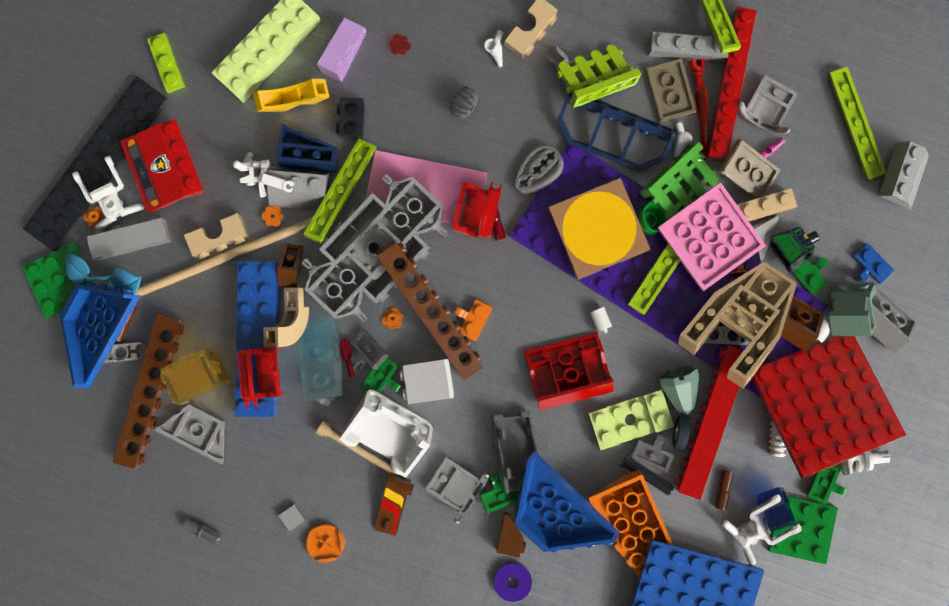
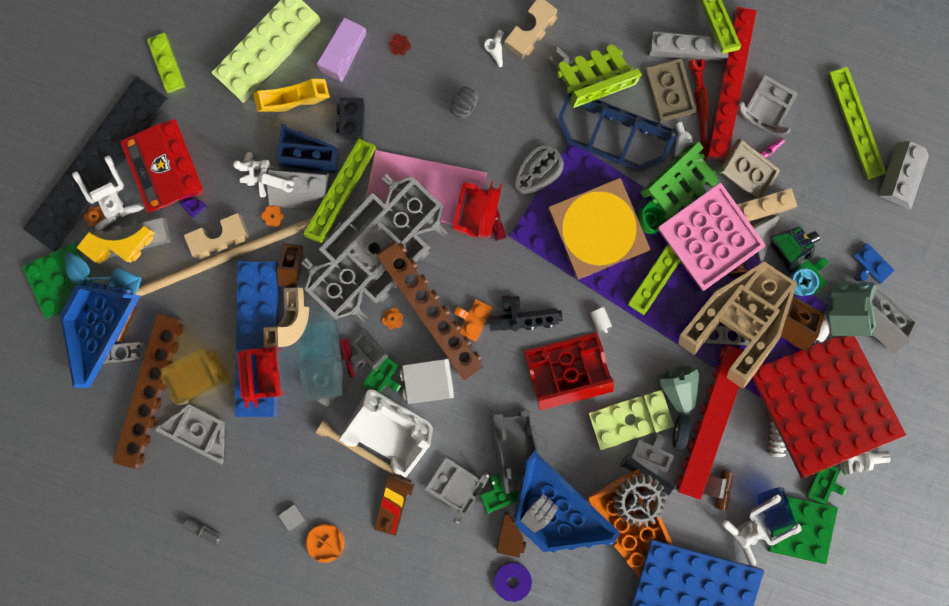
none -> yellow arch [77,226,155,264]
none -> dark purple tile [180,199,208,218]
none -> black piece [489,295,563,332]
none -> light grey hand [520,494,559,533]
none -> light grey gear [613,473,667,527]
none -> light grey tile [703,475,727,498]
none -> medium azure wheel [789,269,819,296]

